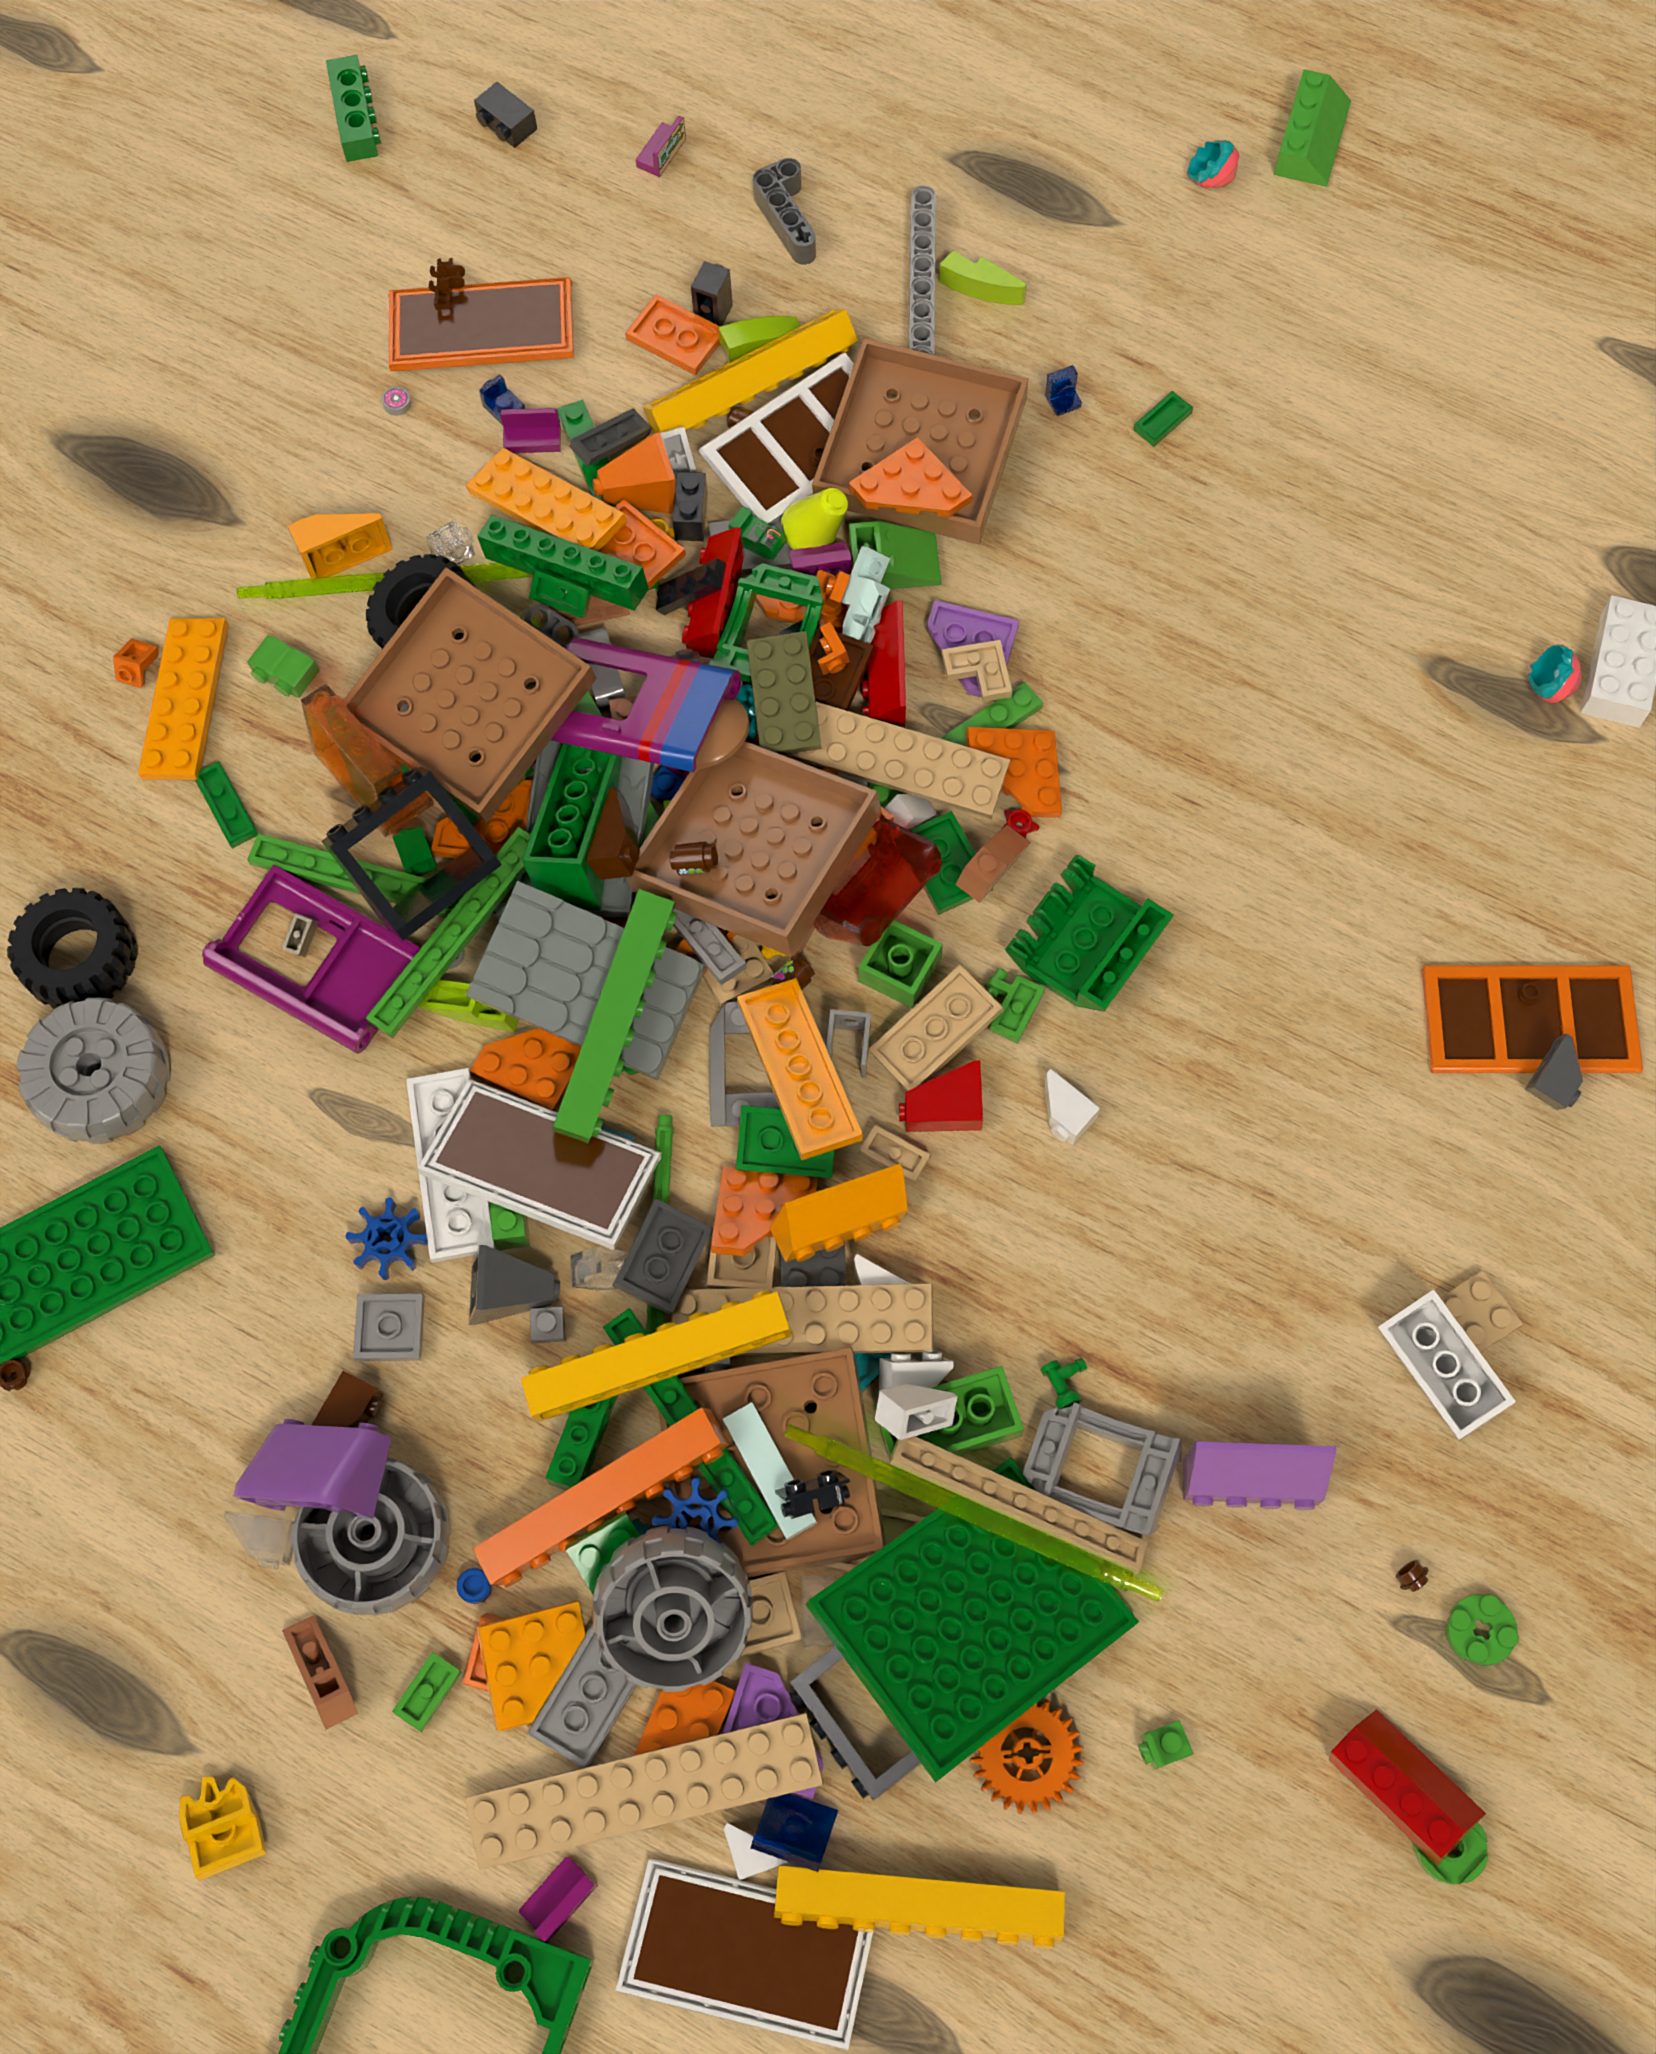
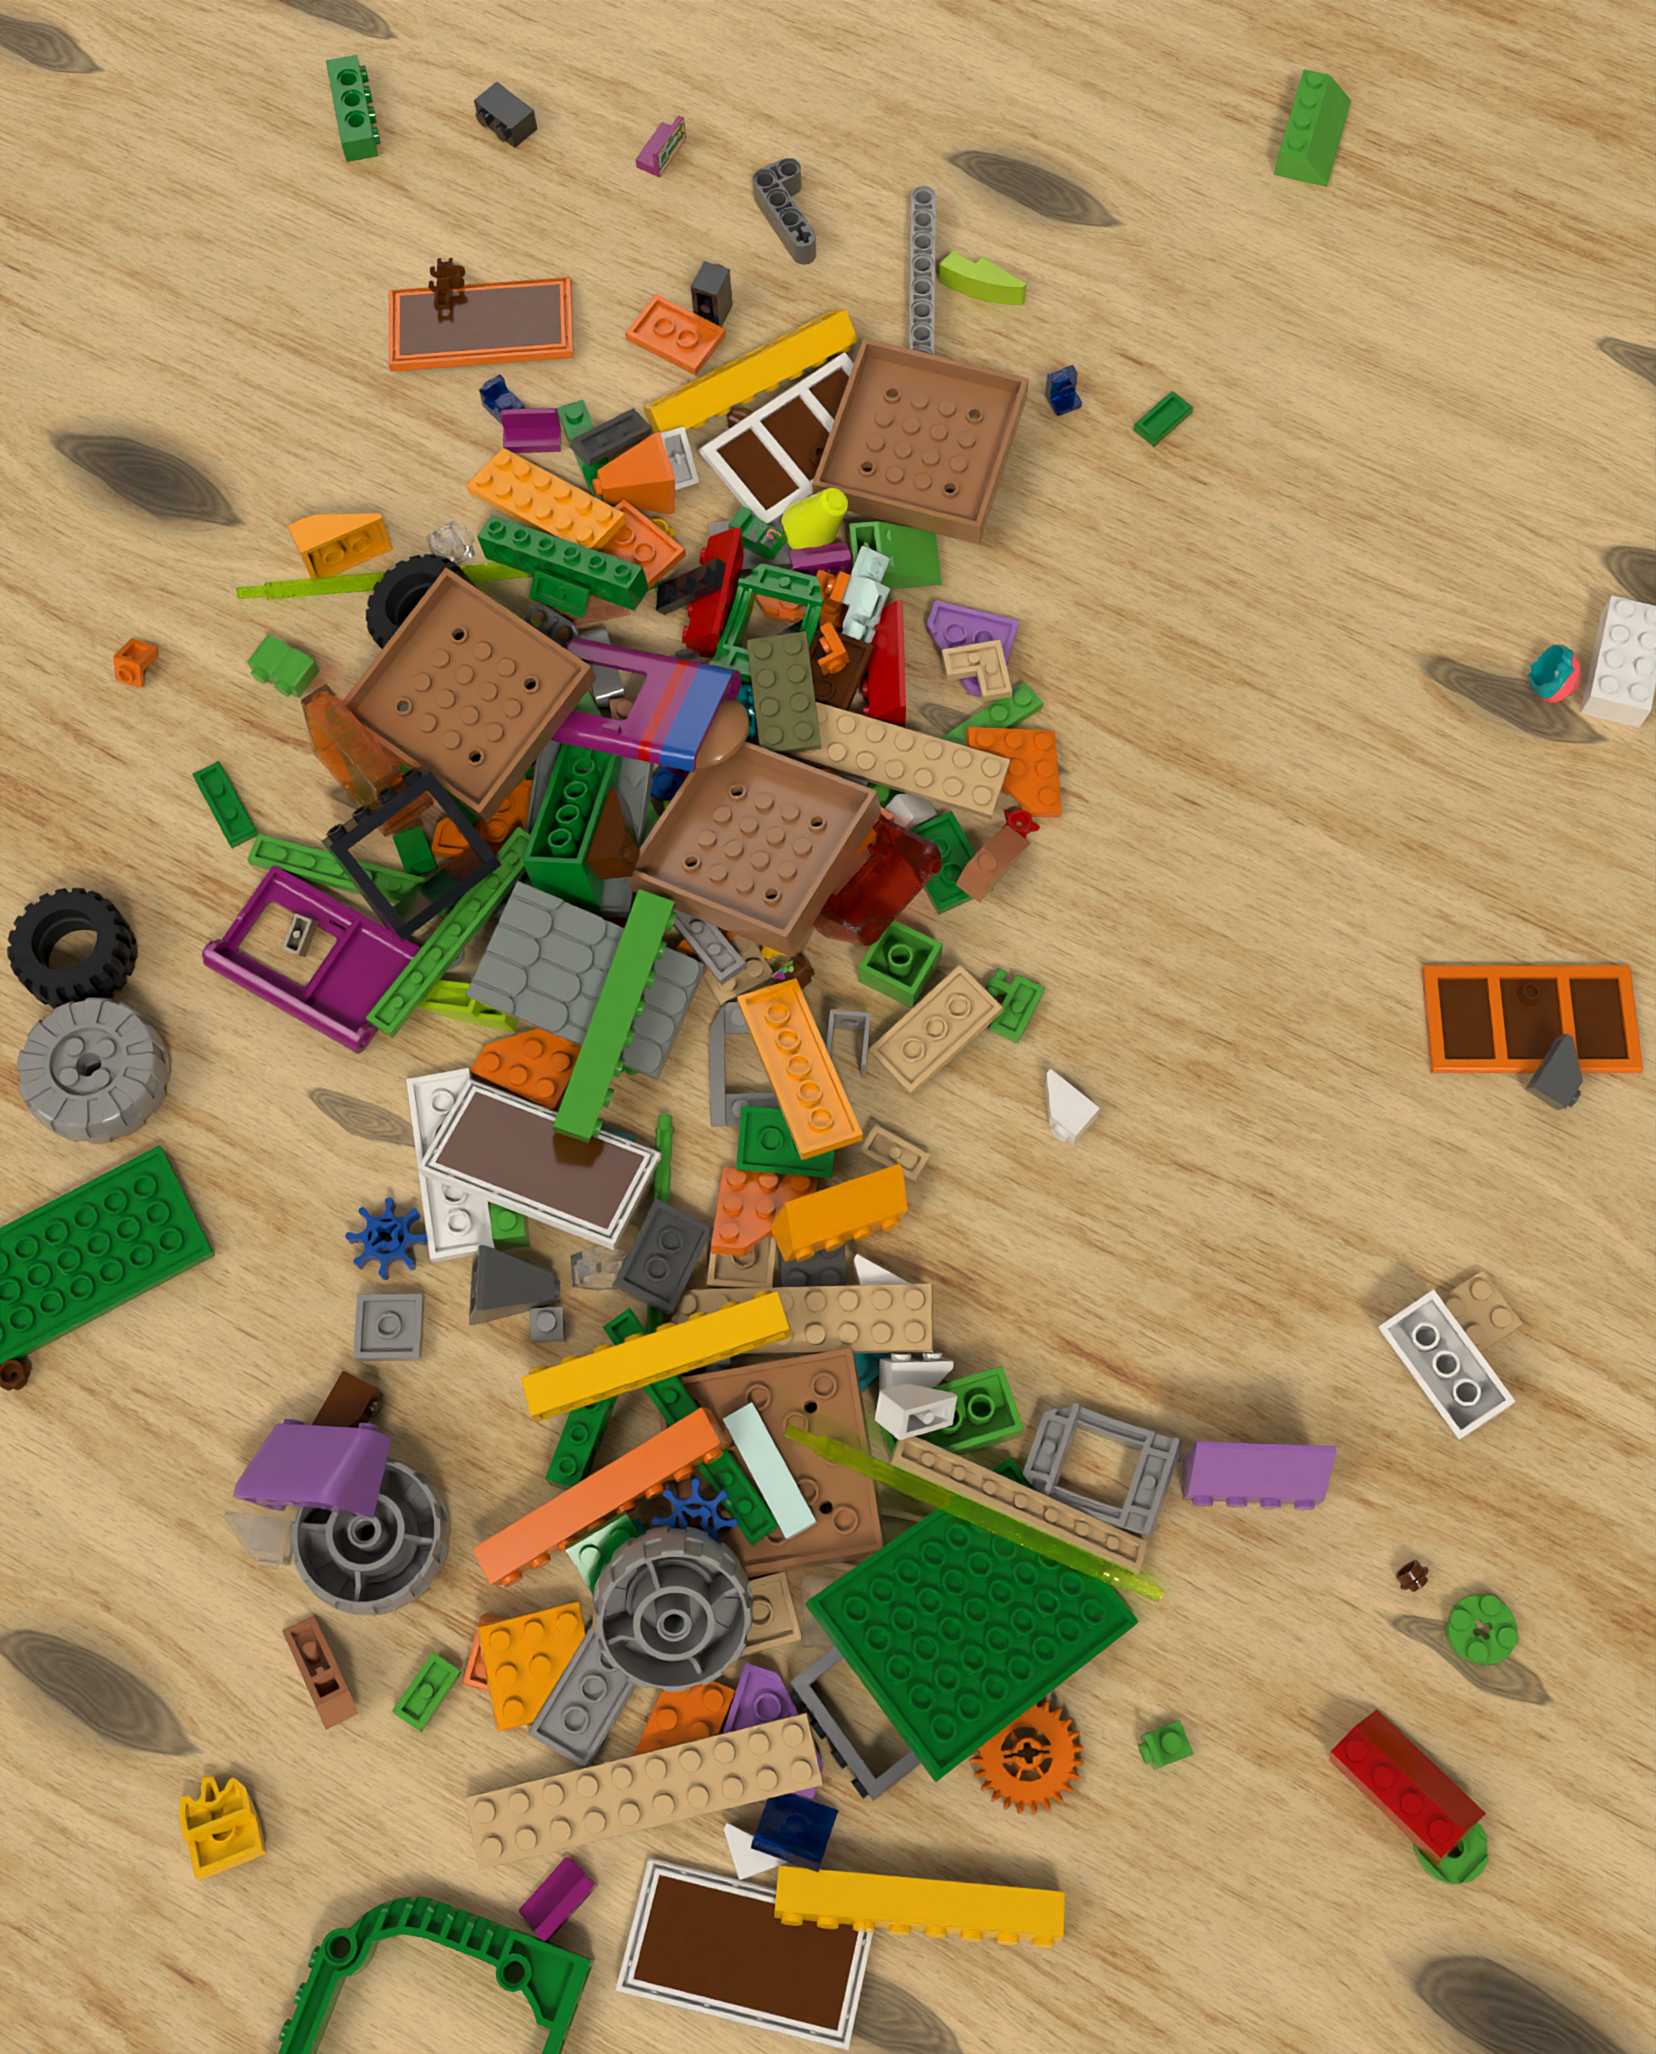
light orange plate [138,618,229,780] -> none
tile [382,387,411,416] -> none
blue tile [457,1568,492,1604] -> none
reddish brown brick [670,841,718,875] -> none
black brick [673,472,708,542] -> none
lime slope [718,316,801,362] -> none
black hinge [775,1470,850,1519] -> none
orange plate [848,437,972,517] -> none
red slope [899,1060,983,1132] -> none
green slope [1005,855,1174,1012] -> none
green piece [1040,1358,1087,1409] -> none
teal hair [1187,140,1239,189] -> none

